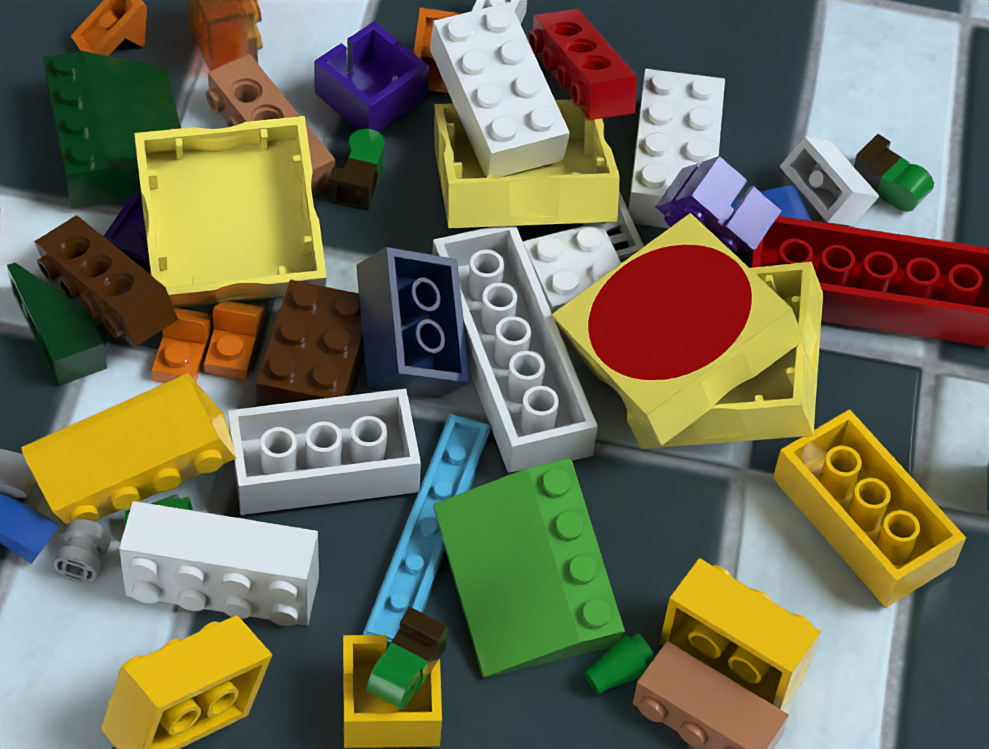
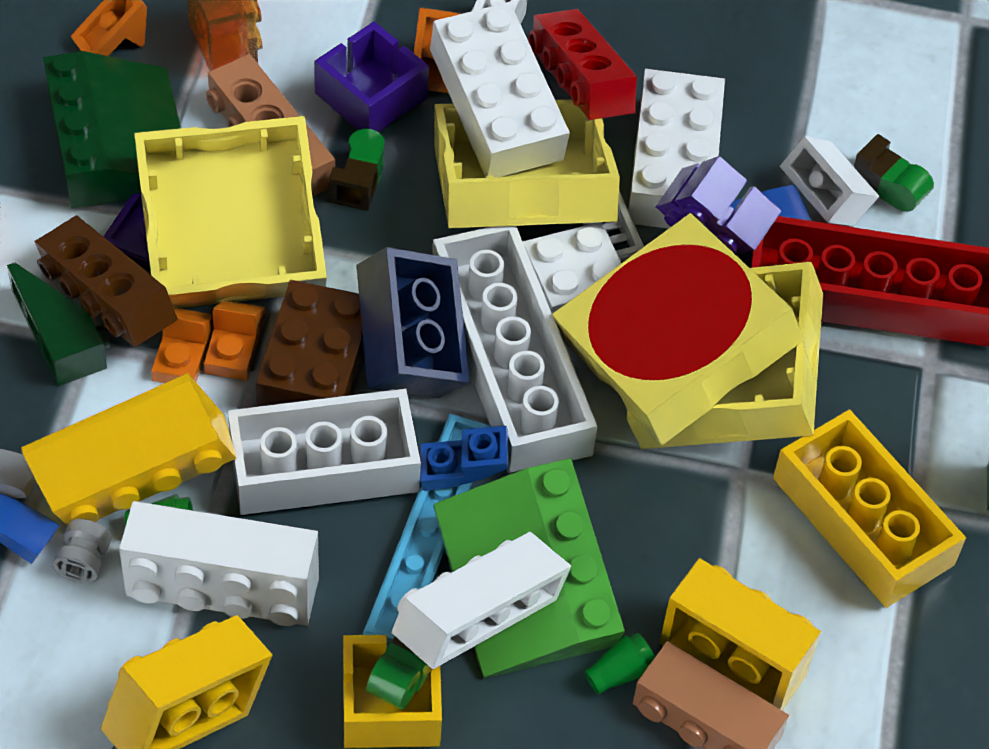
none -> white brick [391,532,571,669]
none -> blue slope [420,426,508,491]

